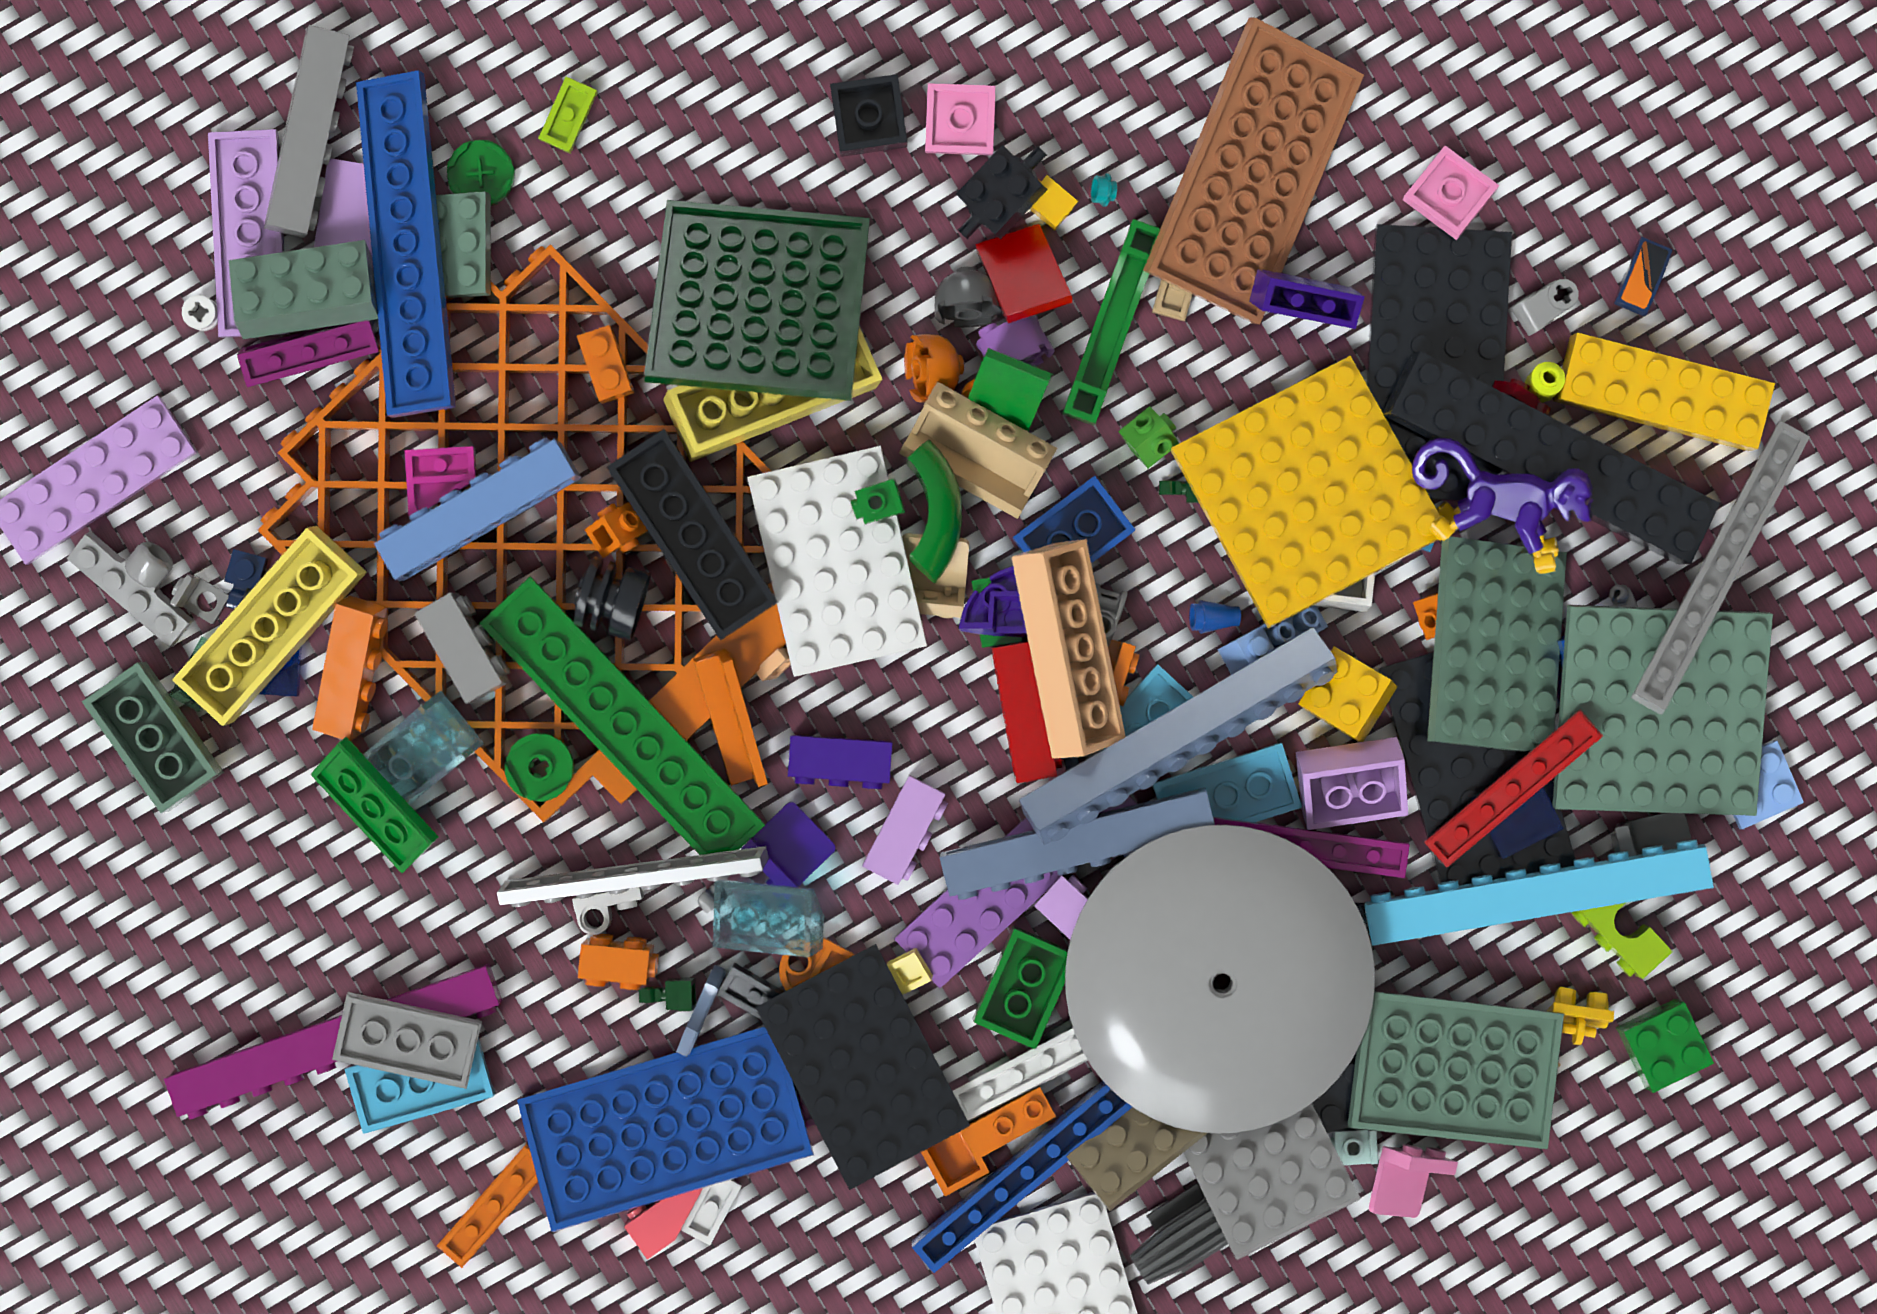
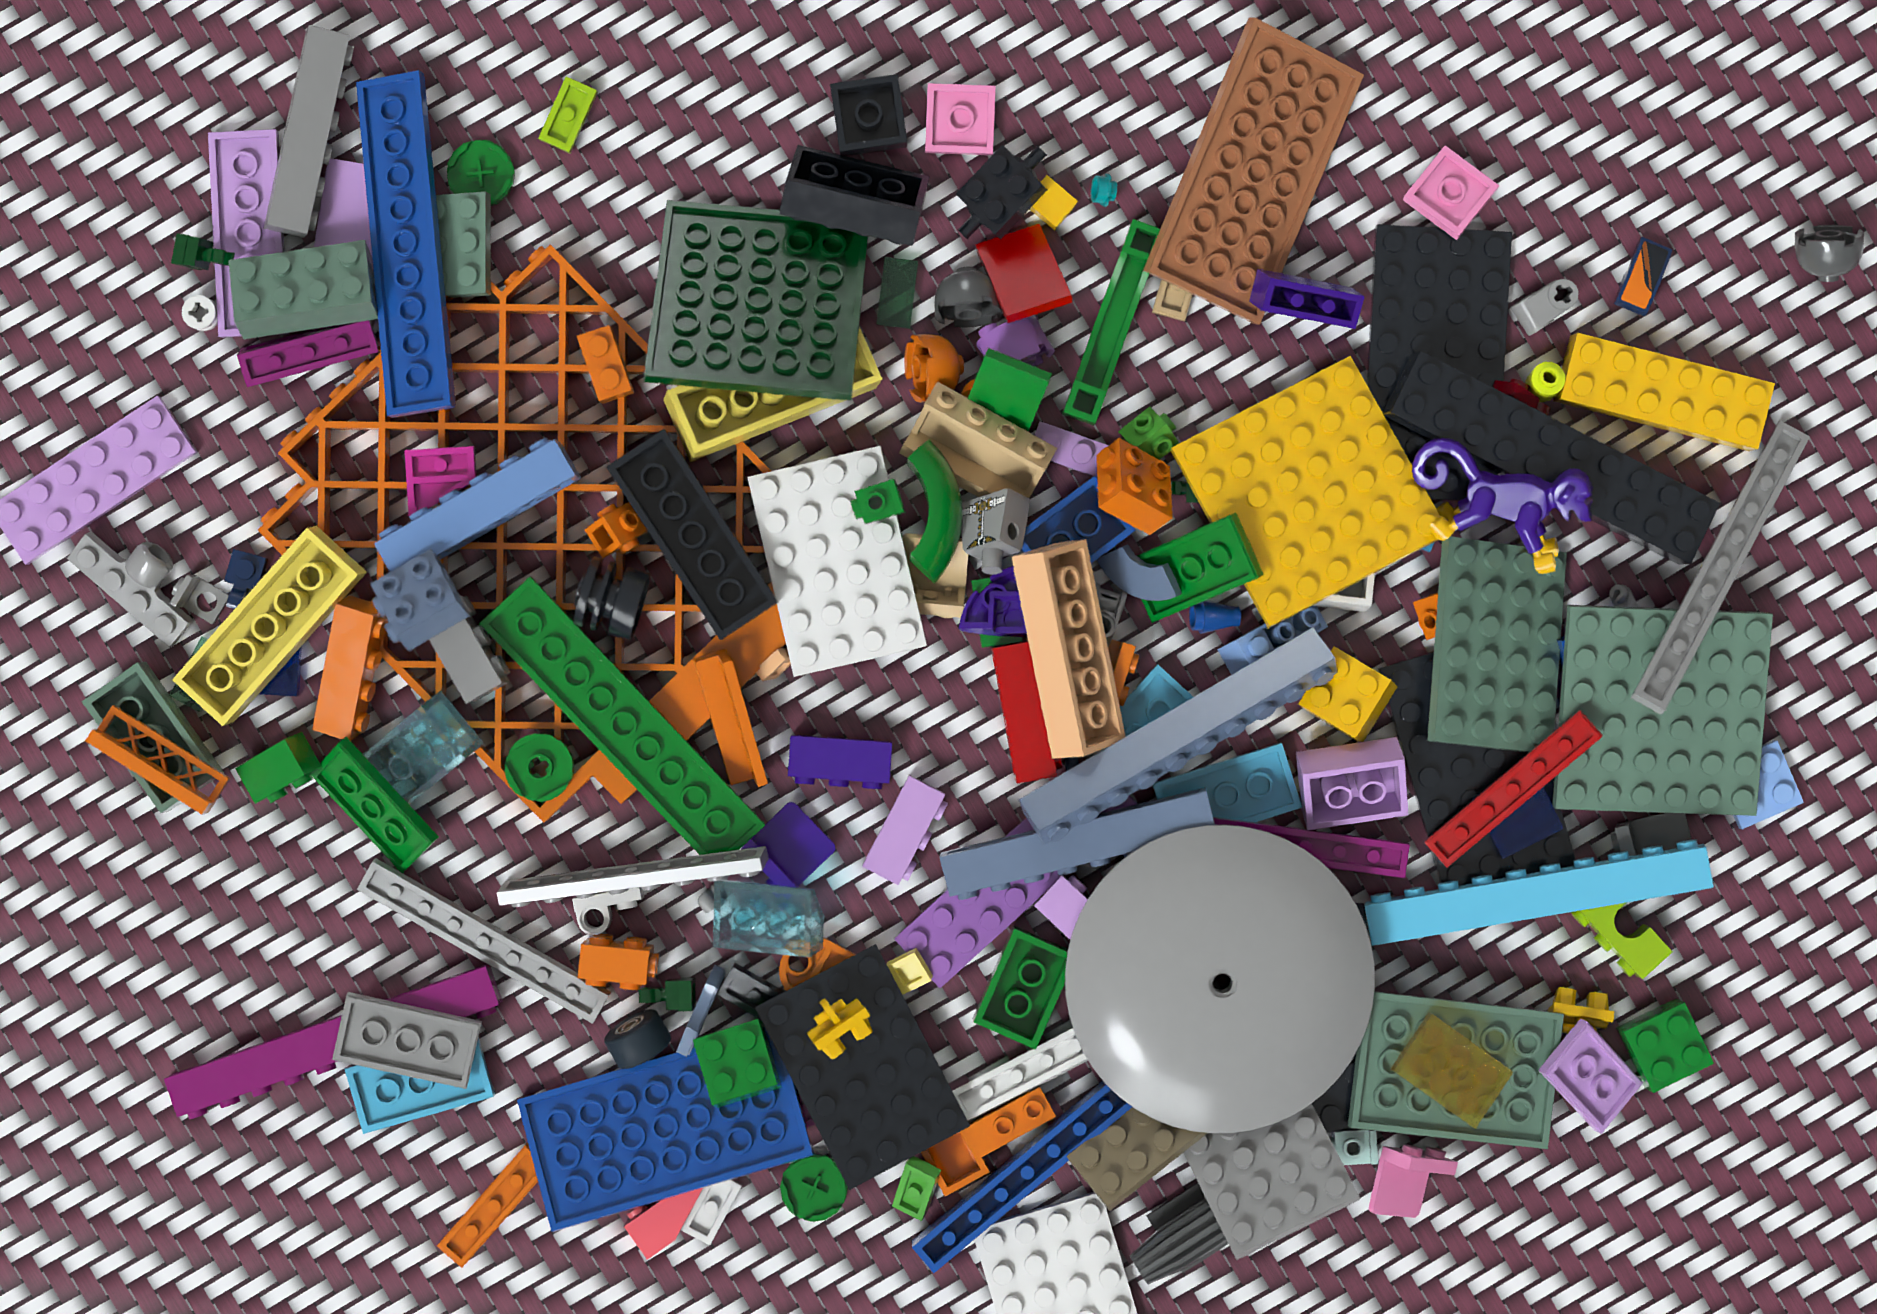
none -> orange fence [85,705,230,815]
none -> dark green piece [171,233,235,270]
none -> green brick [235,732,322,804]
none -> light grey plate [357,858,611,1024]
none -> sand blue brick [371,549,469,651]
none -> black wheel [604,1009,671,1069]
none -> green brick [693,1019,782,1108]
none -> black brick [779,145,930,246]
none -> green tile [780,1153,848,1222]
none -> yellow hips [807,998,873,1059]
none -> clear green tile [876,257,918,329]
none -> bright green plate [892,1156,941,1221]
none -> light grey torso [961,488,1030,575]
none -> lavender plate [1035,421,1109,478]
none -> orange brick [1096,438,1173,535]
none -> sand blue tile [1097,544,1182,601]
none -> green tile [1137,512,1264,623]
none -> clear yellow plate [1390,1013,1513,1129]
none -> lavender tile [1538,1018,1643,1134]
none -> dark grey cylinder [1794,225,1864,282]

